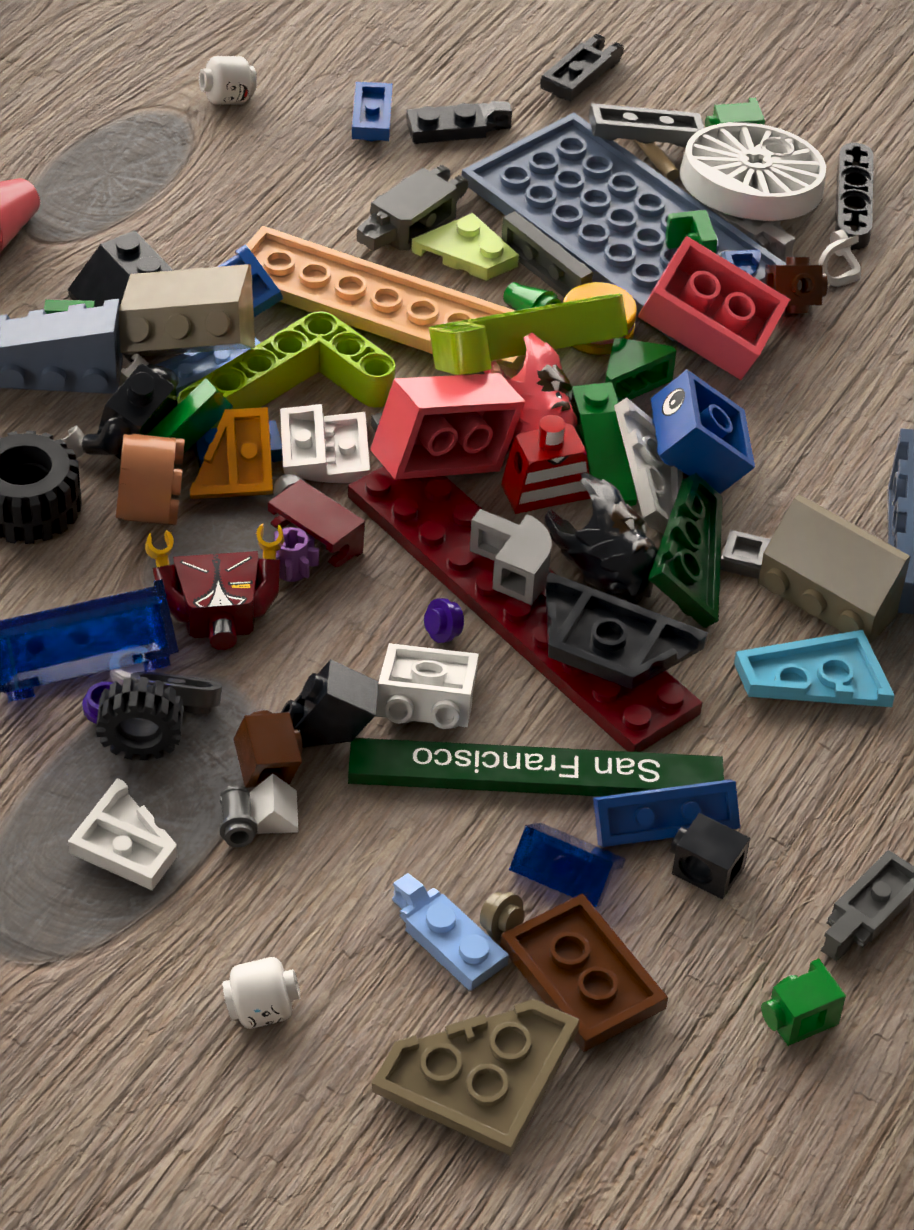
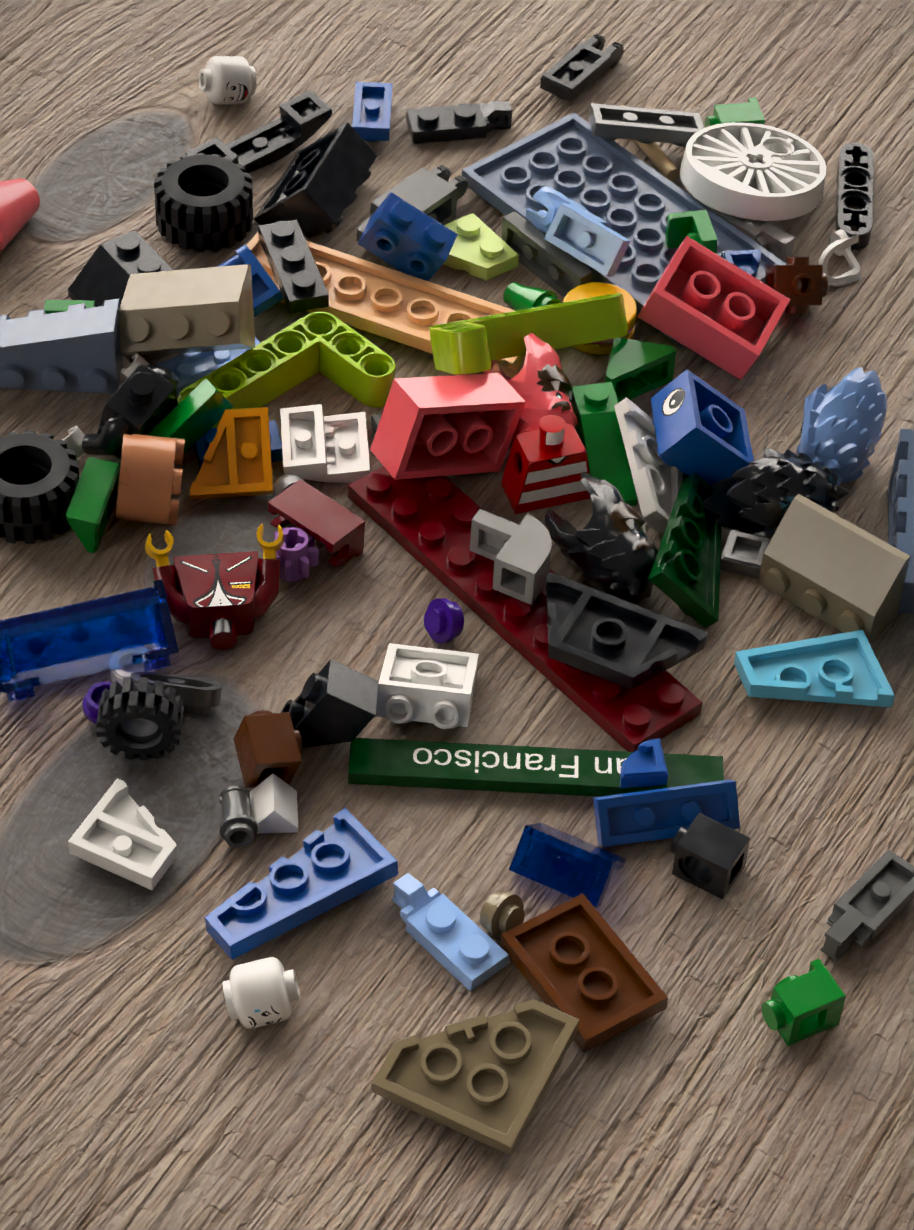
none -> green slope [66,457,120,553]
none -> black tyre [154,153,253,252]
none -> black slope [185,90,332,173]
none -> blue wing [205,808,399,960]
none -> black slope [254,122,377,238]
none -> plate [258,219,329,313]
none -> blue brick [358,192,458,281]
none -> light blue plate [526,186,631,277]
none -> blue tile [620,738,668,788]
none -> black head [702,448,848,536]
none -> medium blue head [796,367,887,485]

